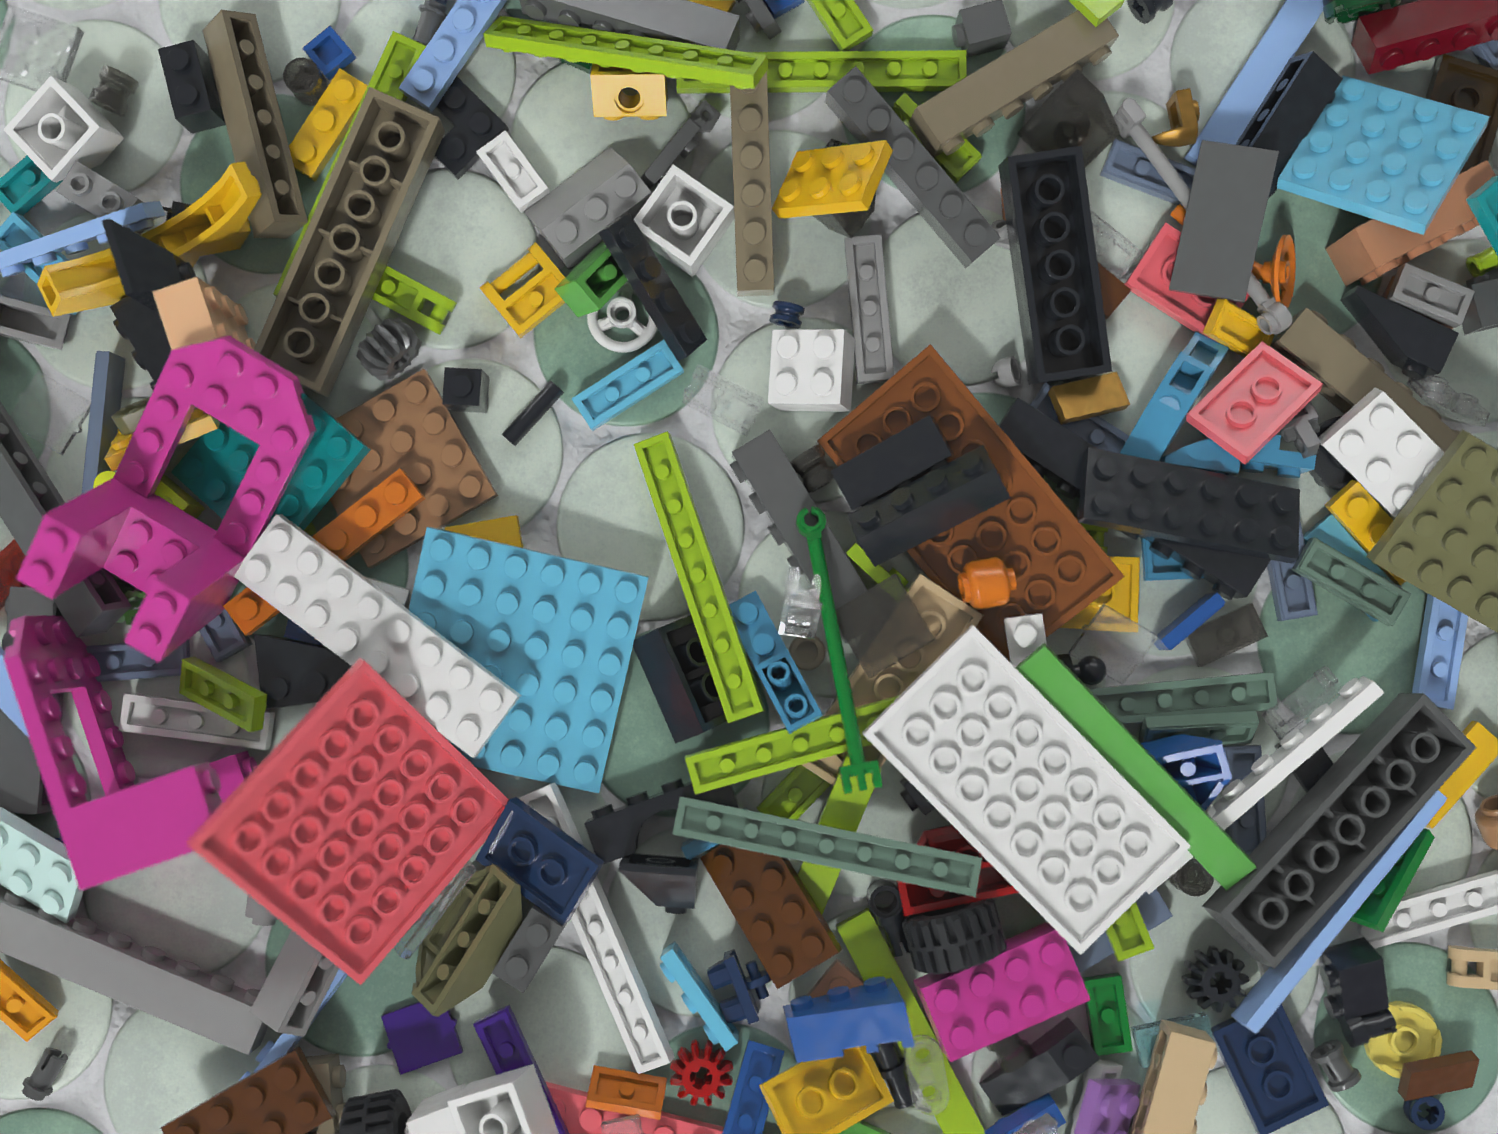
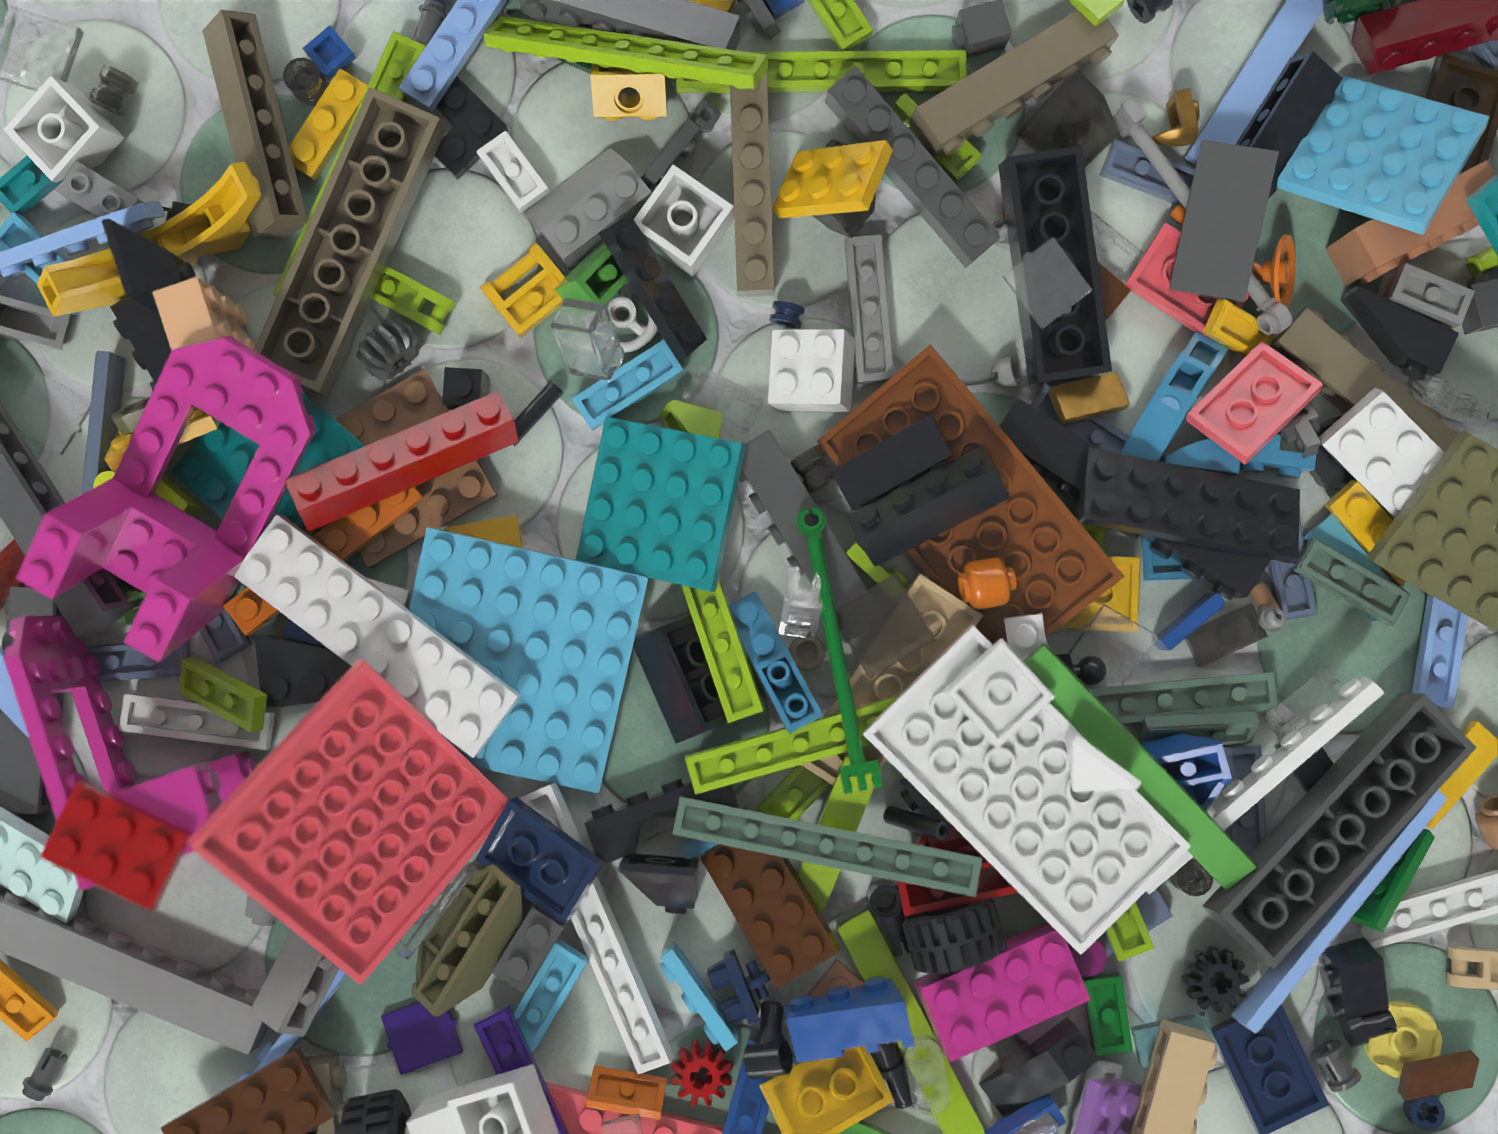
black brick [158,40,226,134] -> none
none -> red plate [40,781,193,911]
none -> red brick [284,391,518,532]
none -> medium azure plate [514,939,590,1054]
none -> clear brick [551,298,624,382]
none -> teal plate [576,416,746,592]
none -> lime slope [658,400,723,438]
none -> black pin [744,1001,793,1080]
none -> black piece [883,806,950,840]
none -> white tile [943,638,1055,750]
none -> clear piece [1002,237,1092,329]
none -> white slope [1065,731,1142,791]
none -> magenta tile [1068,940,1107,976]
none -> arm [1250,581,1286,632]

